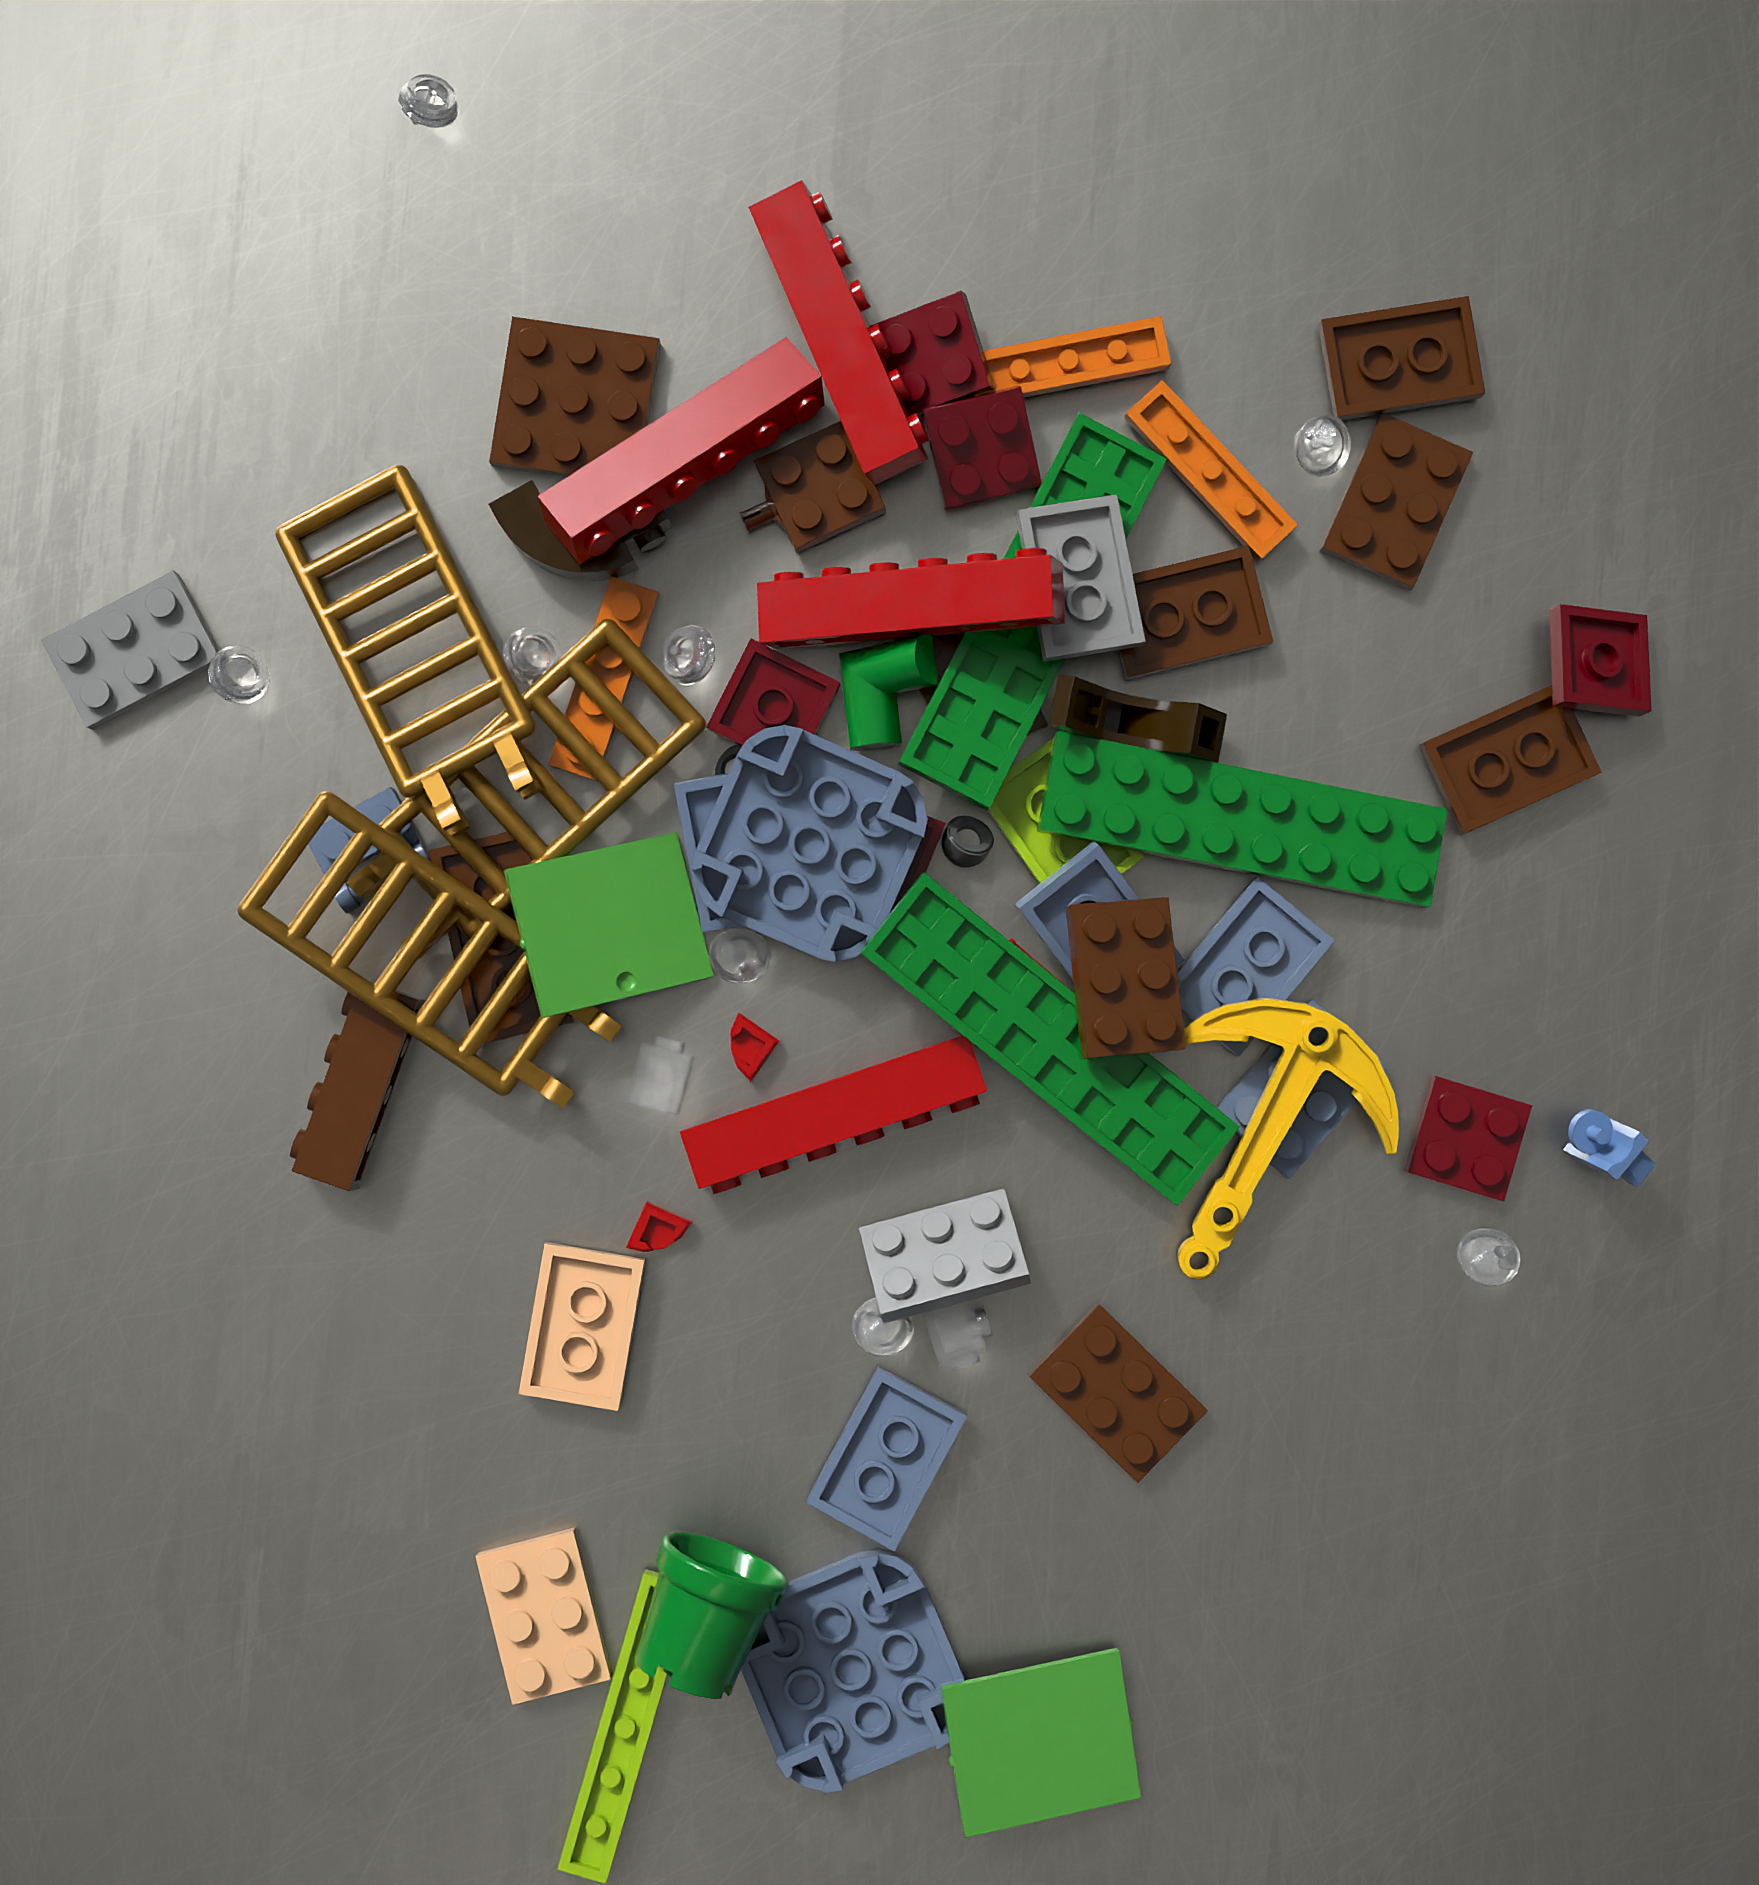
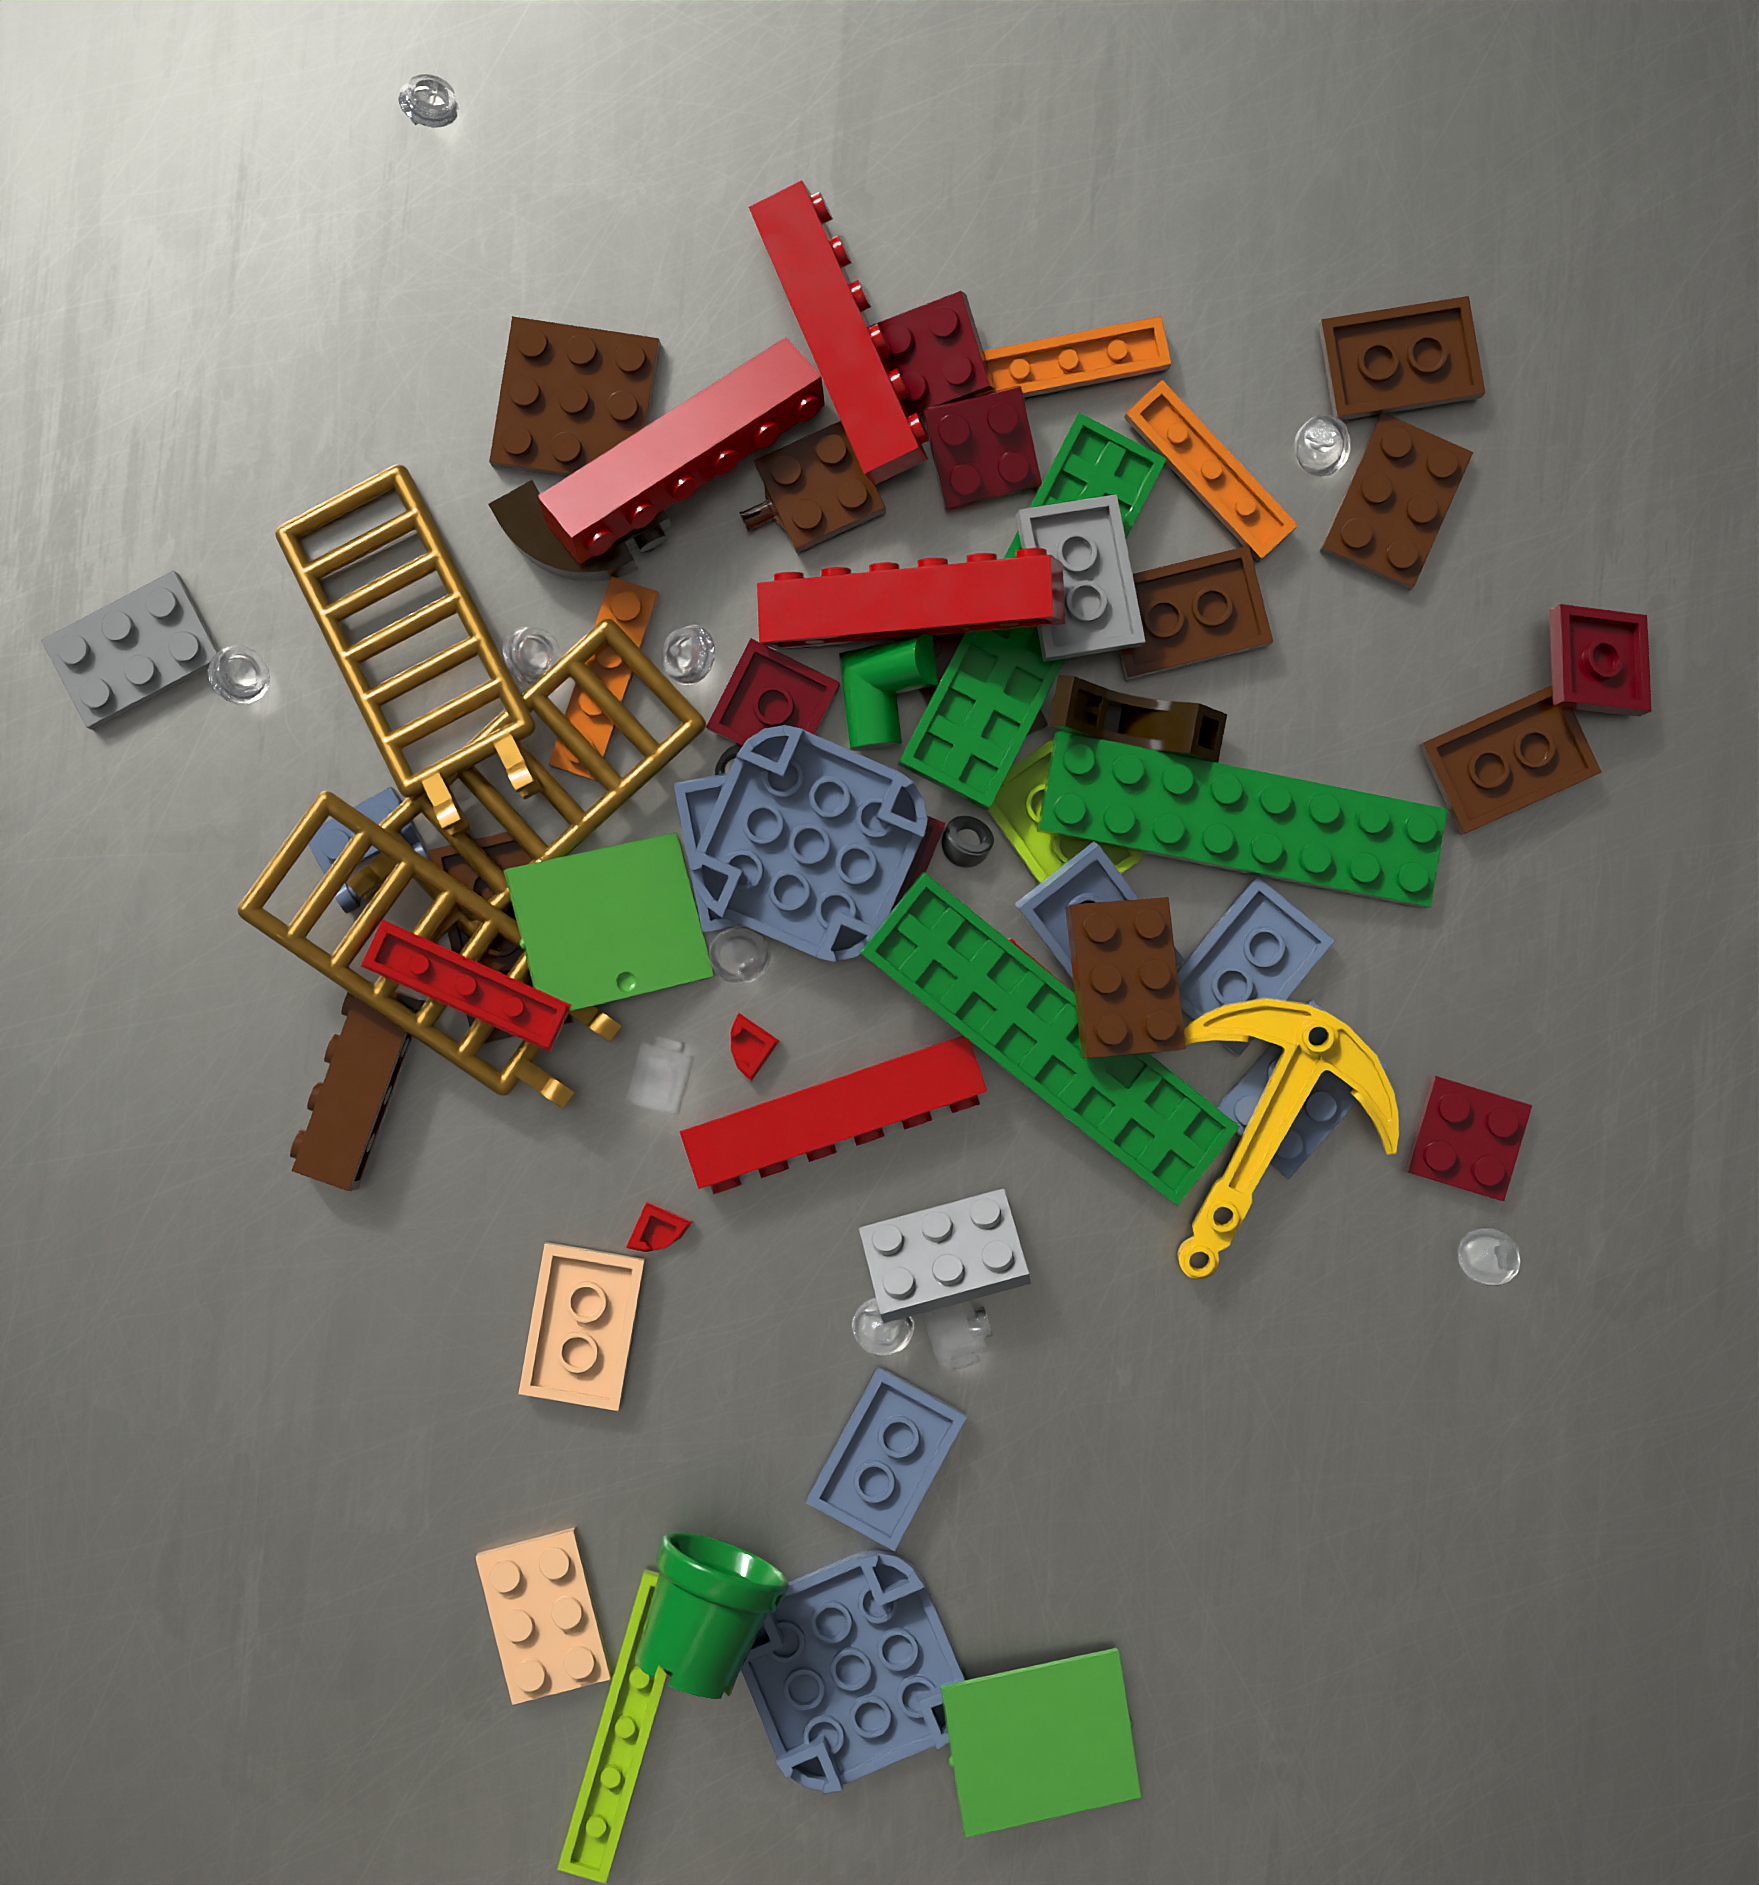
reddish brown plate [1028,1303,1208,1483] -> none
medium blue hips [1563,1109,1656,1187] -> none
none -> red tile [361,919,572,1052]

